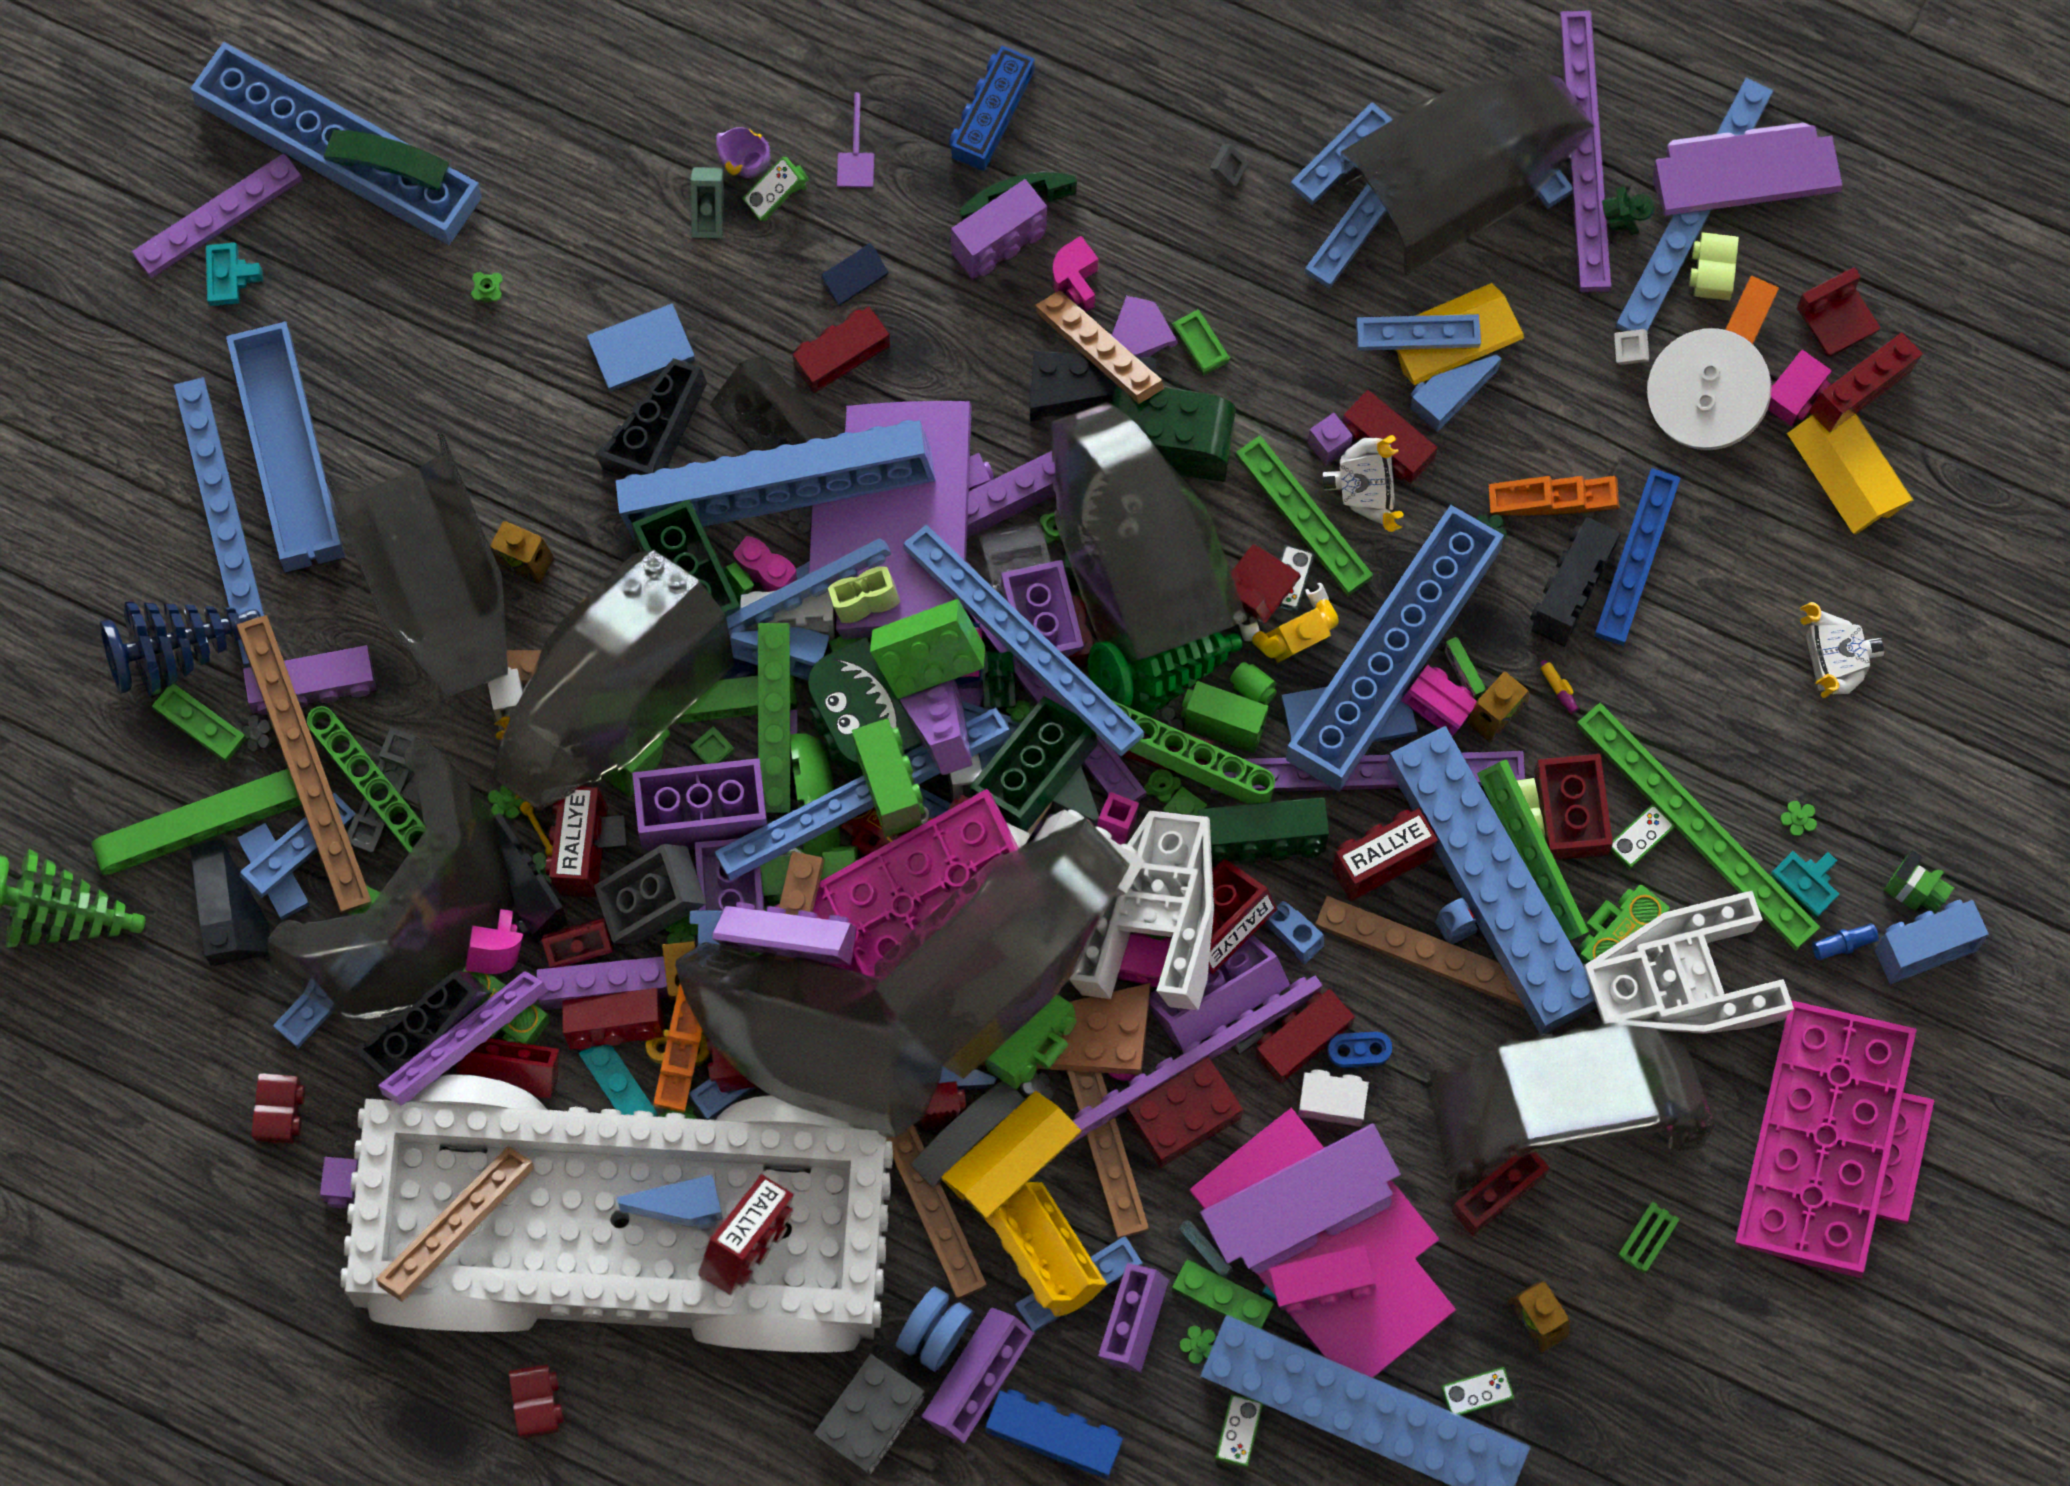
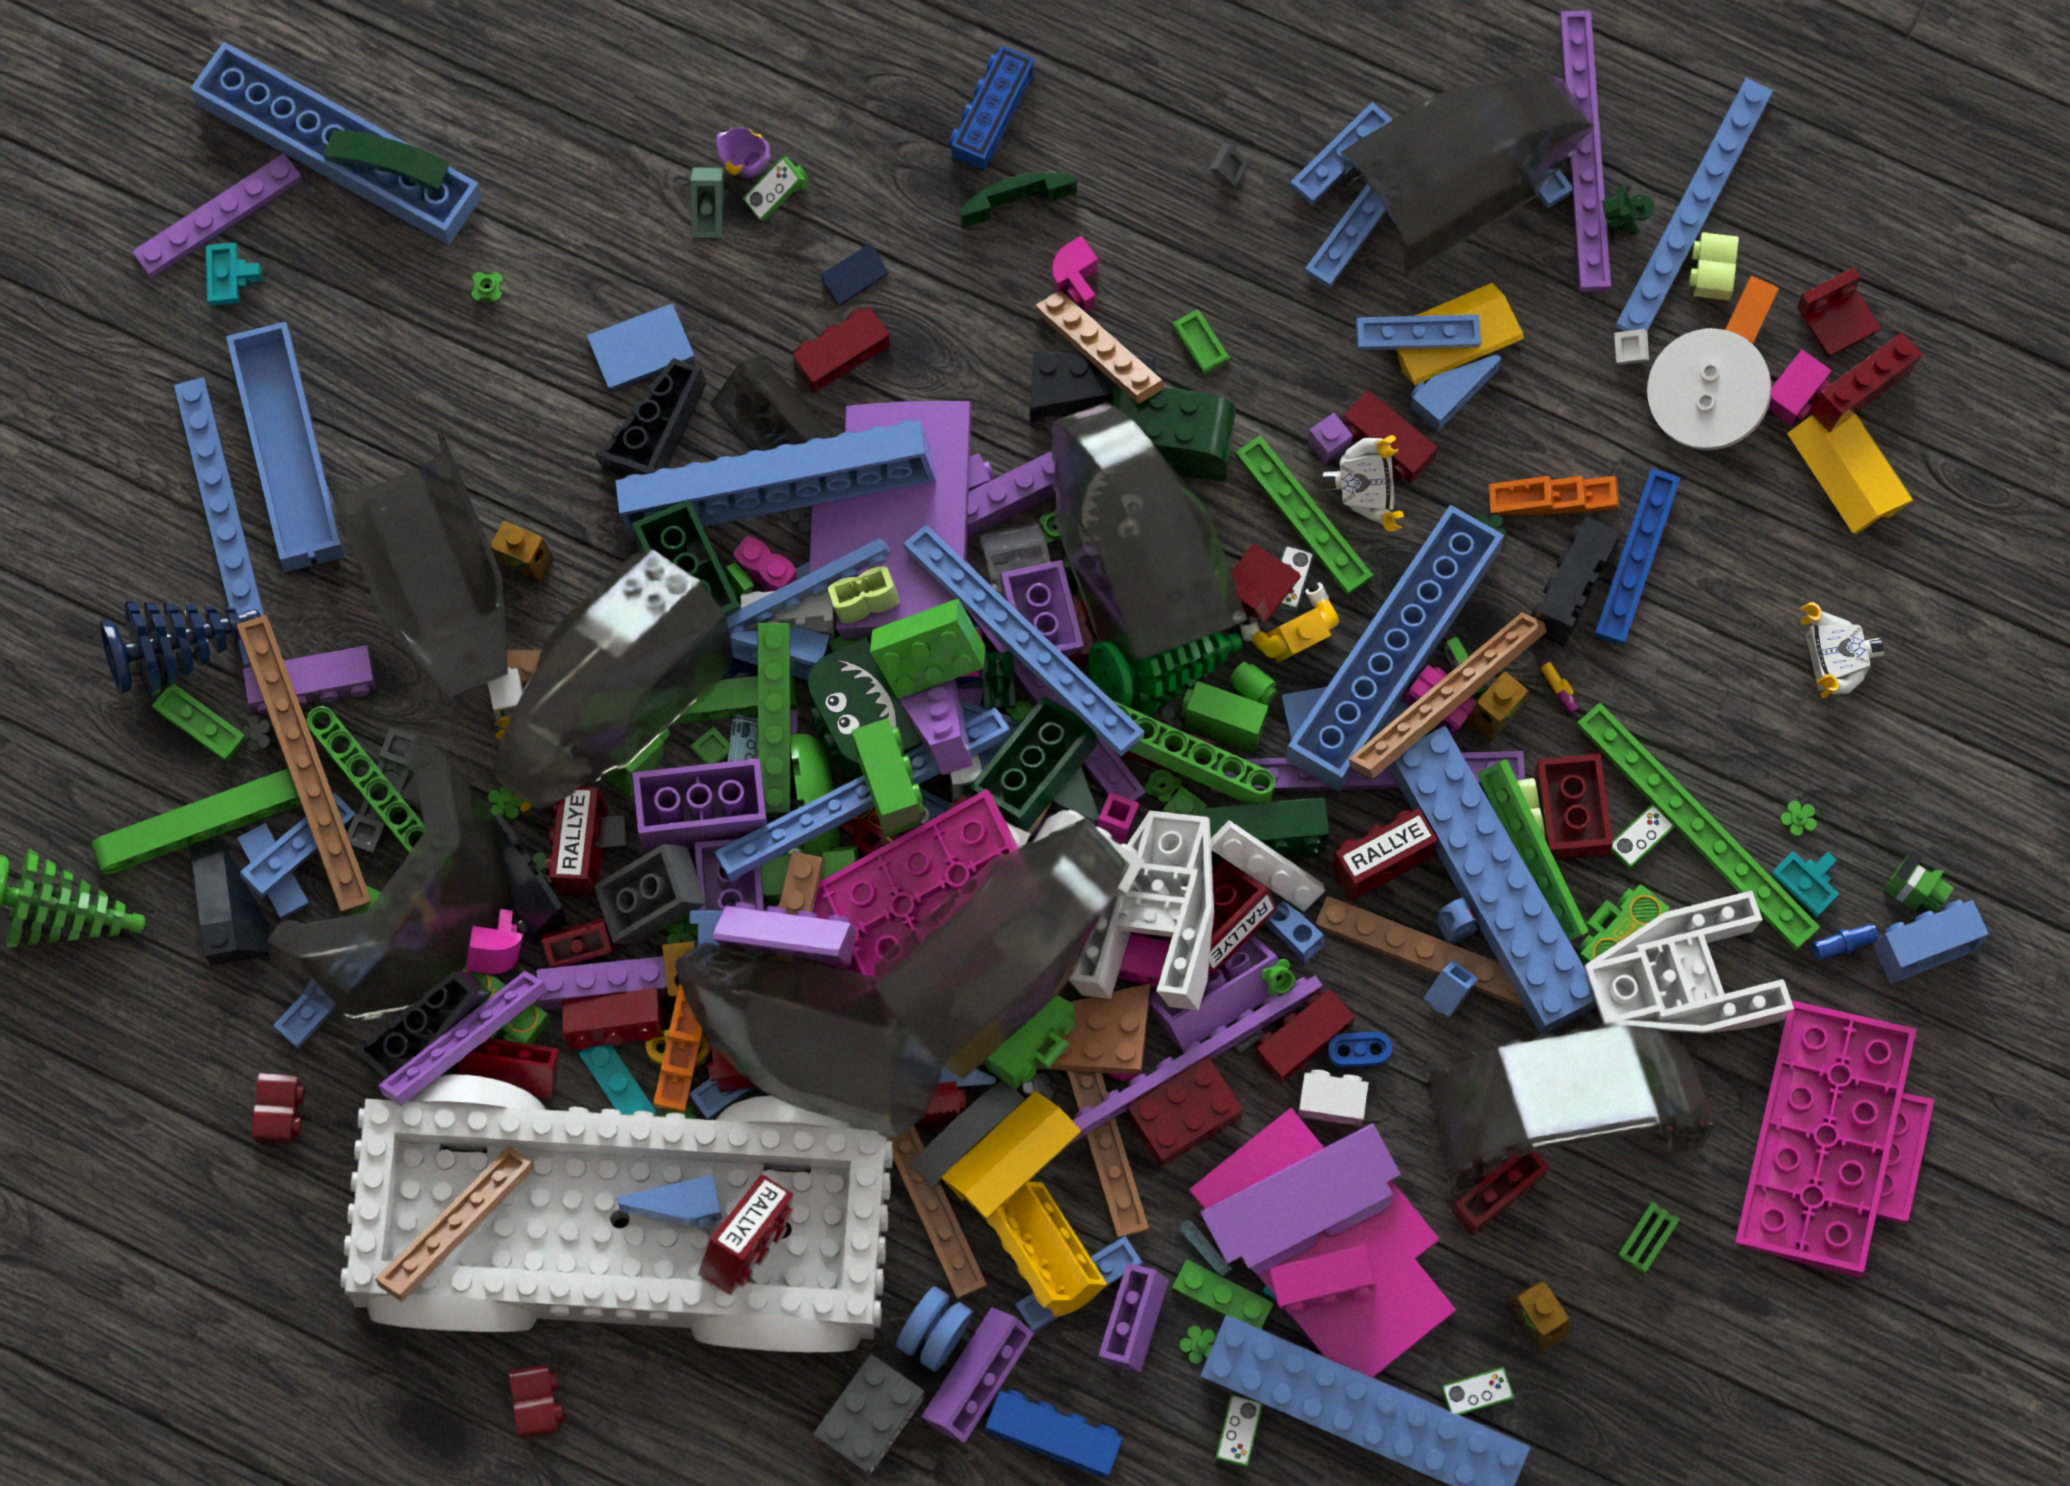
medium lavender brick [320,1157,359,1208] -> none
yellow hinge [522,803,553,857] -> none
medium lavender piece [837,92,874,188] -> none
medium lavender brick [951,179,1047,280] -> none
medium lavender slope [1112,296,1178,358] -> none
medium lavender slope [1653,123,1842,216] -> none
none -> clear light blue tile [727,715,758,762]
none -> white plate [1211,821,1325,911]
none -> bright green plate [1261,959,1296,995]
none -> medium nougat plate [1349,612,1547,779]
none -> medium blue brick [1424,960,1479,1017]

